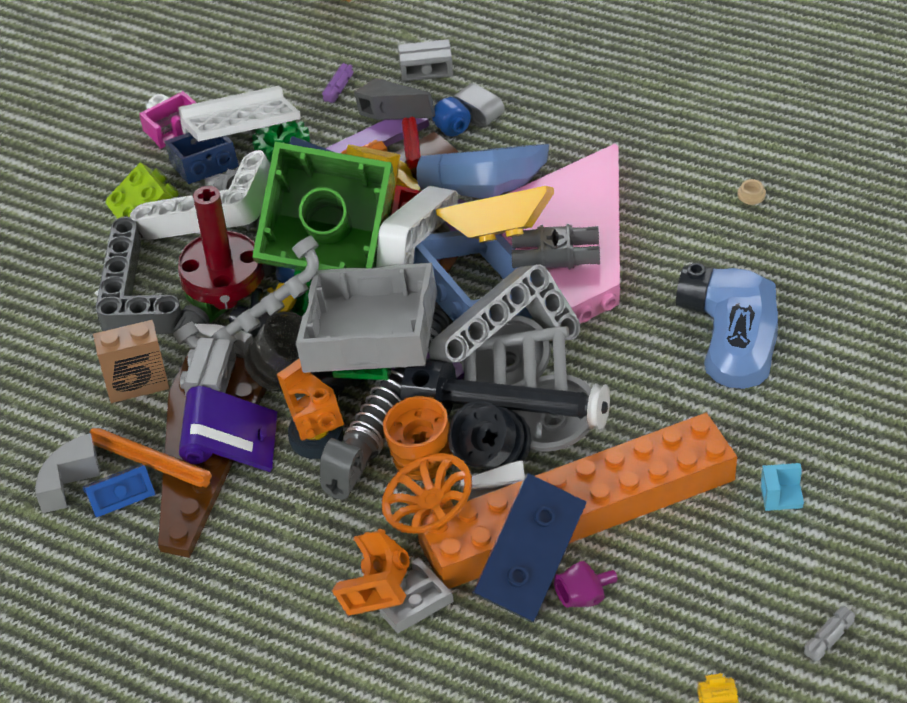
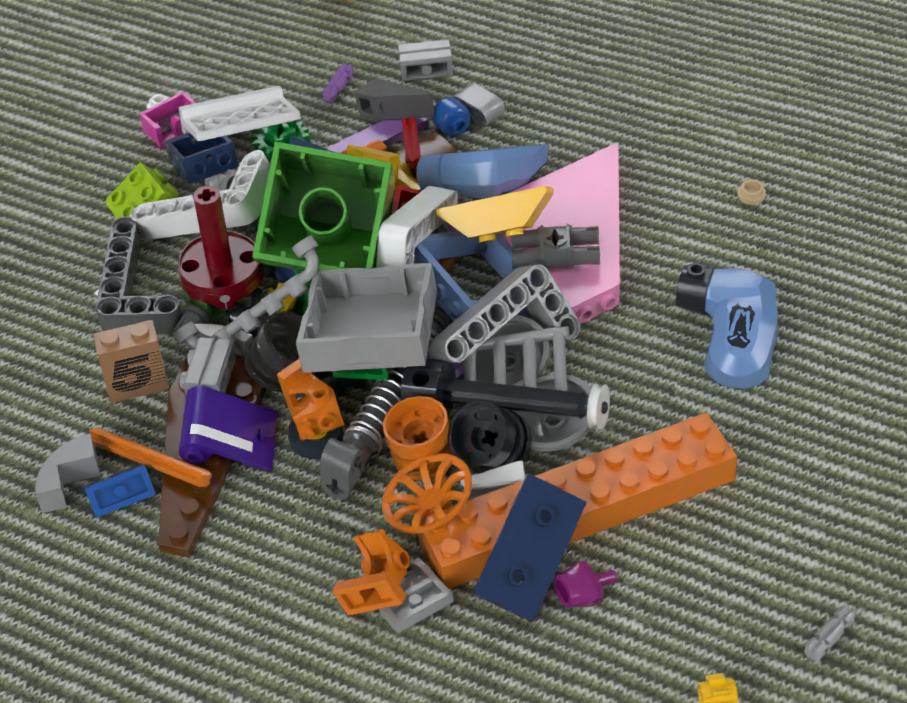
medium azure panel [760,463,804,511] -> none

